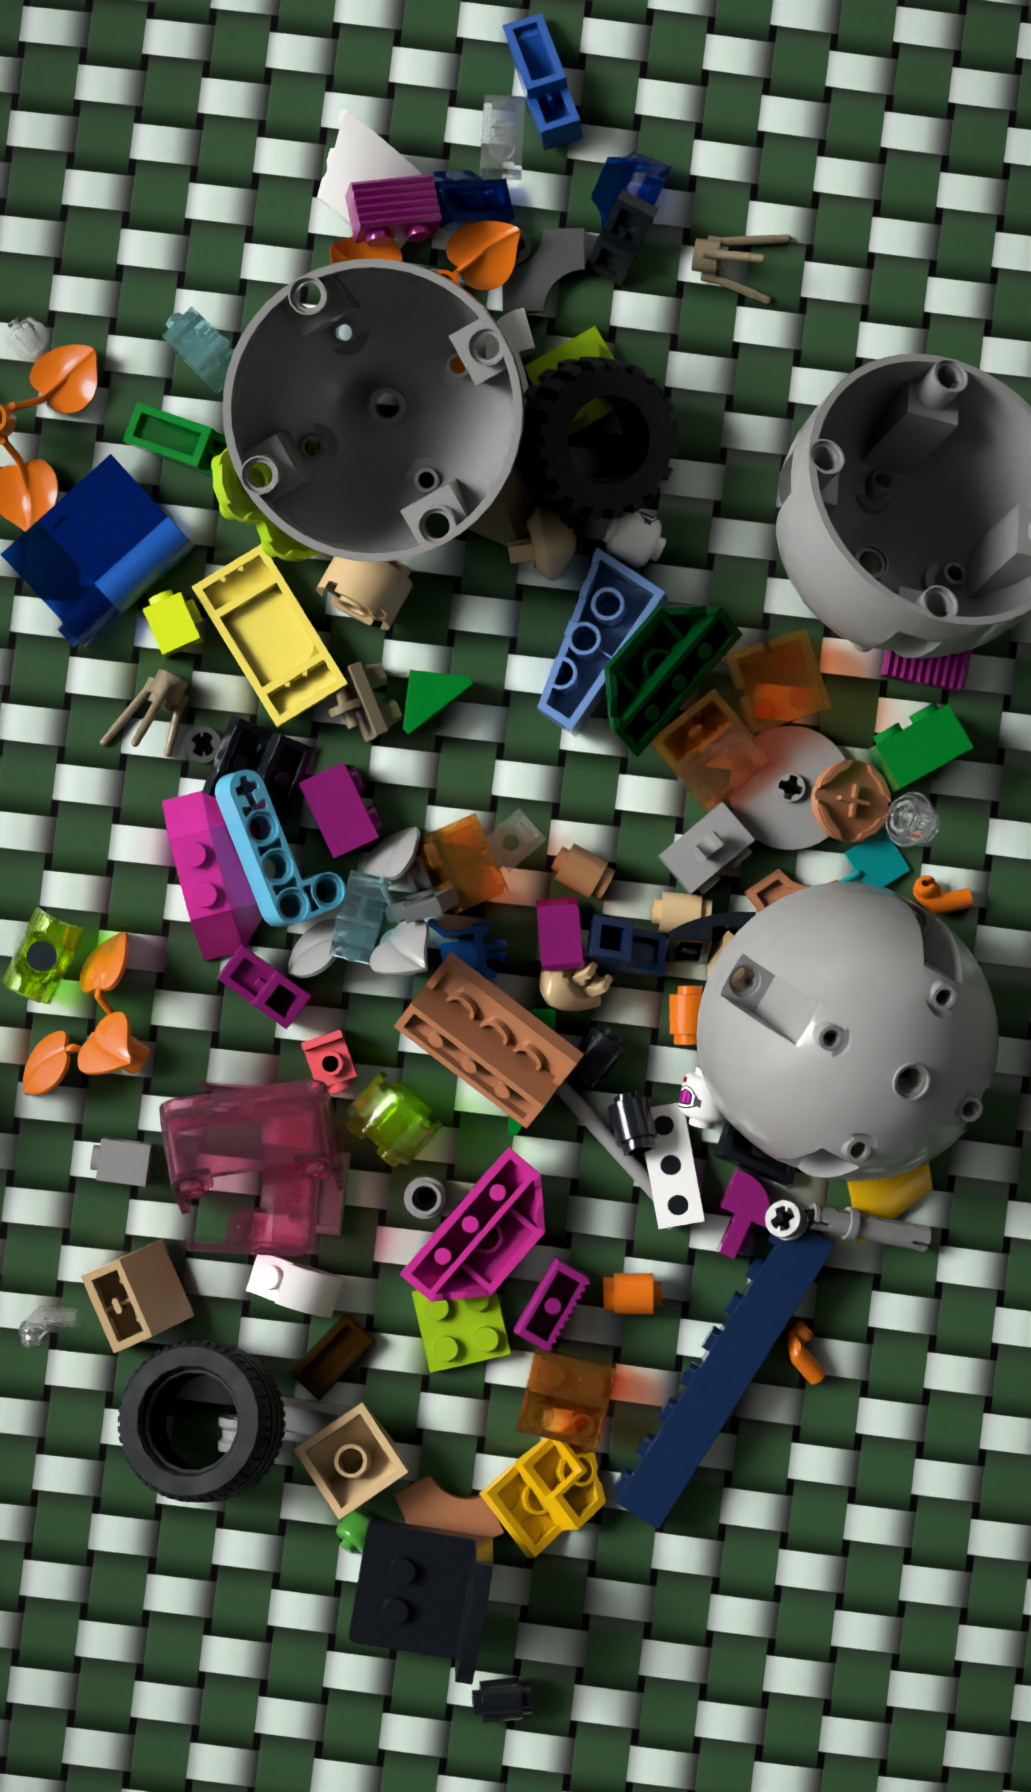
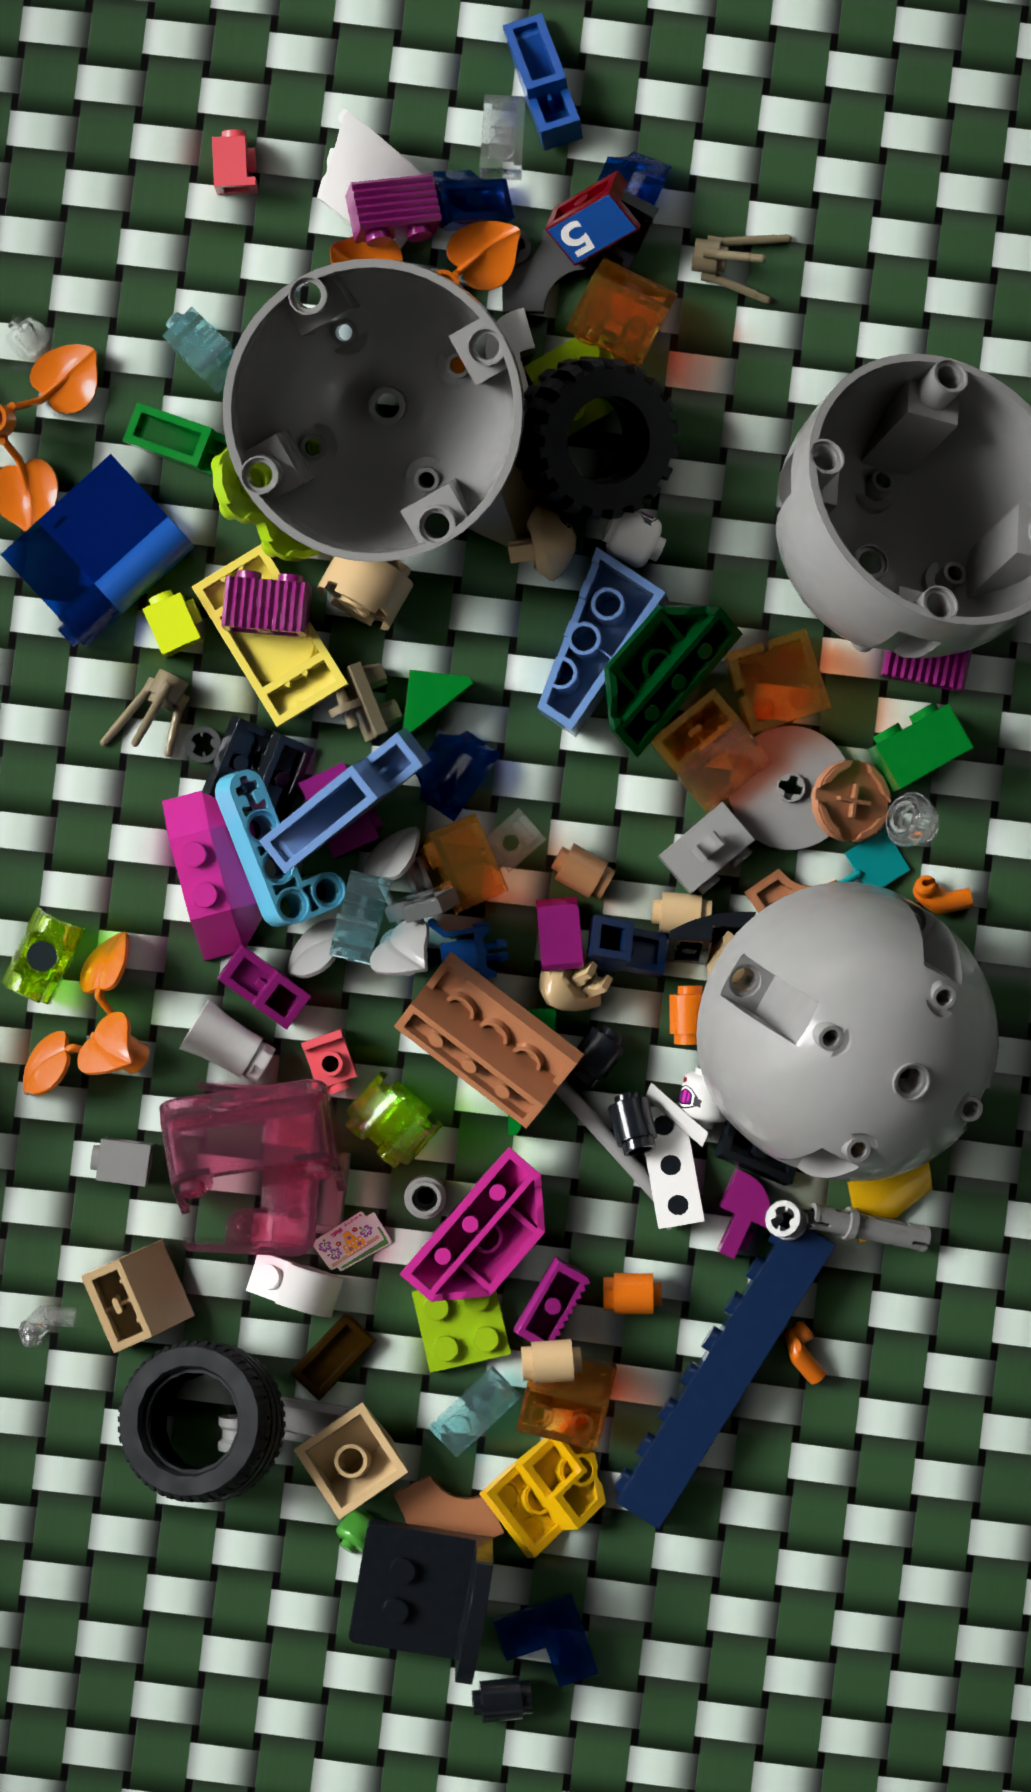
none -> white plant [179,999,276,1083]
none -> coral brick [212,129,258,195]
none -> magenta brick [221,570,313,638]
none -> medium blue slope [259,728,432,874]
none -> white sticker [312,1211,392,1271]
none -> clear blue slope [416,731,501,822]
none -> clear light blue slope [428,1366,521,1458]
none -> clear blue plate [493,1592,599,1687]
none -> tan brick [521,1339,582,1384]
none -> panel [545,170,641,266]
none -> clear orange slope [566,258,678,367]
none -> white sticker [646,1083,708,1147]

